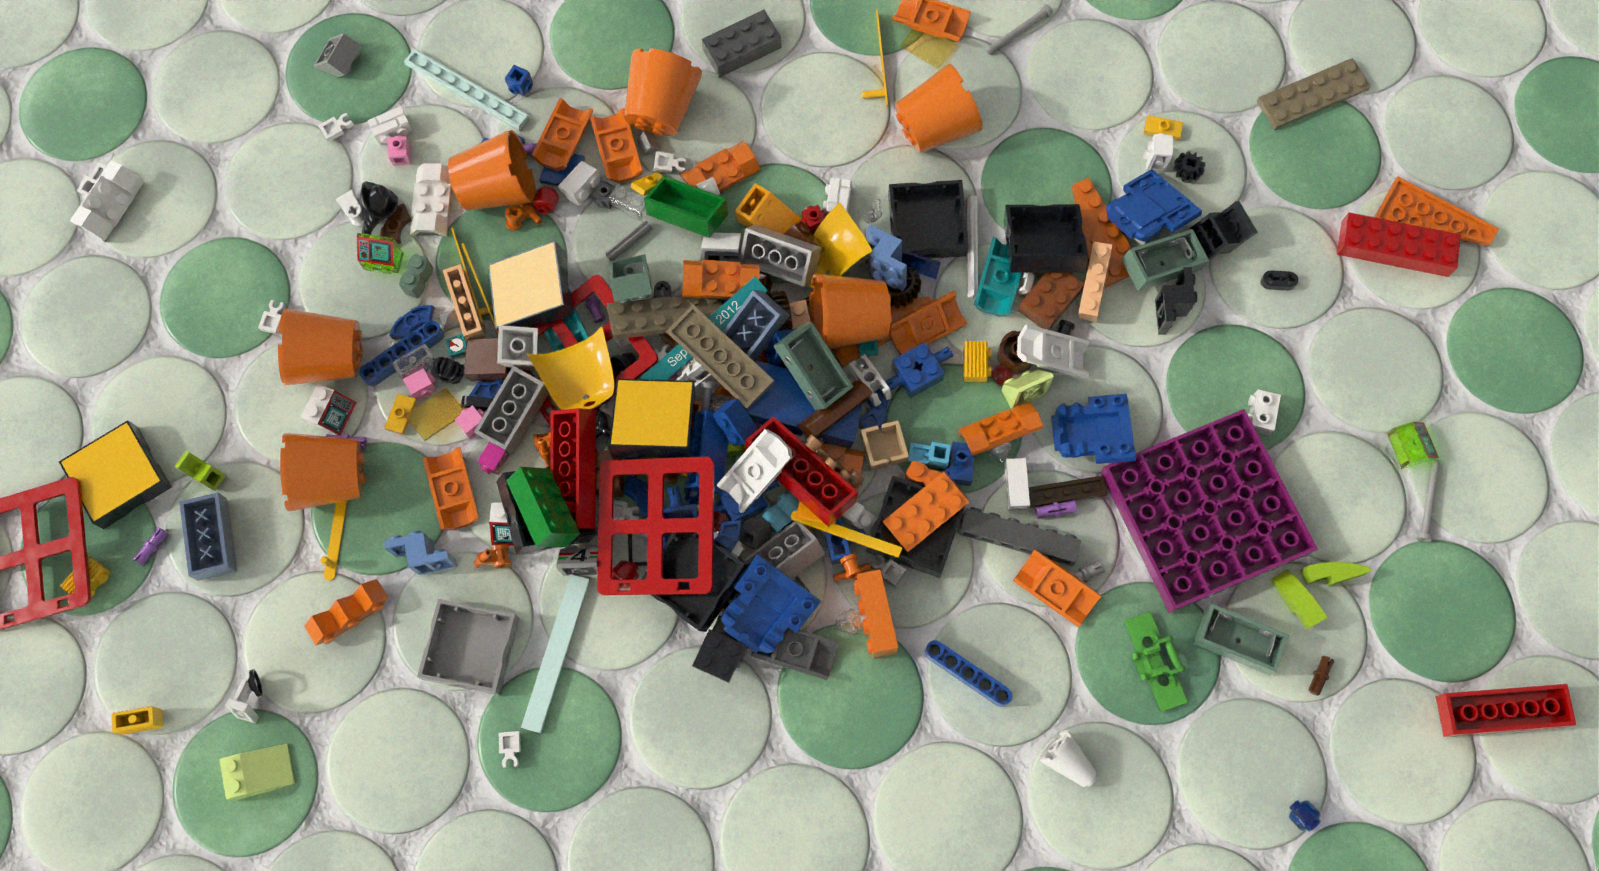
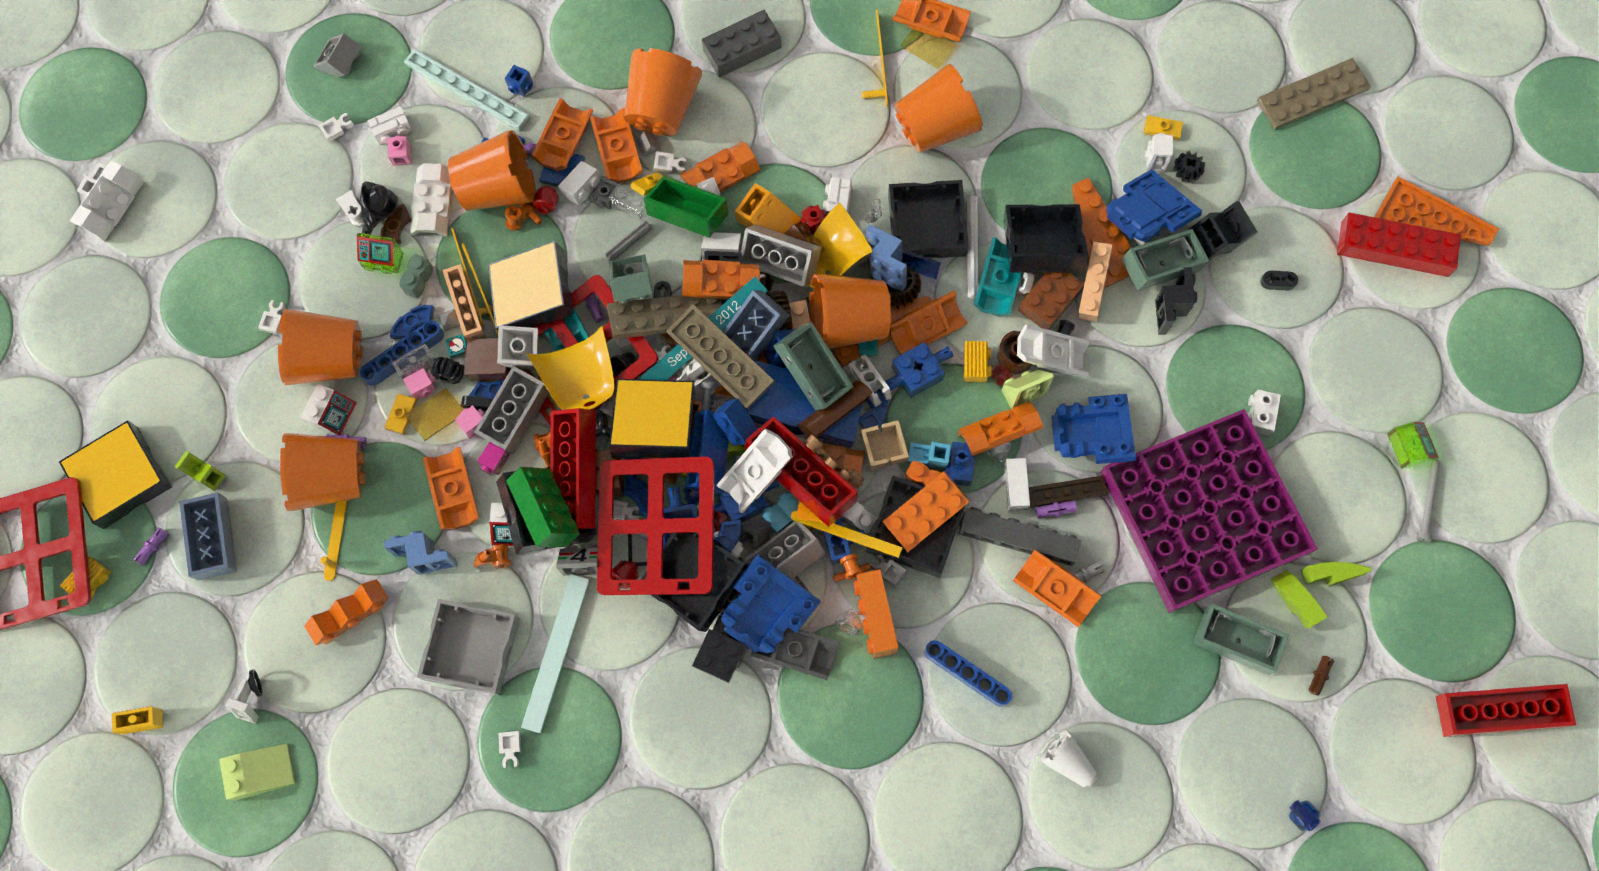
light grey bar [987,4,1053,54] -> none
bright green piece [1124,612,1188,712] -> none

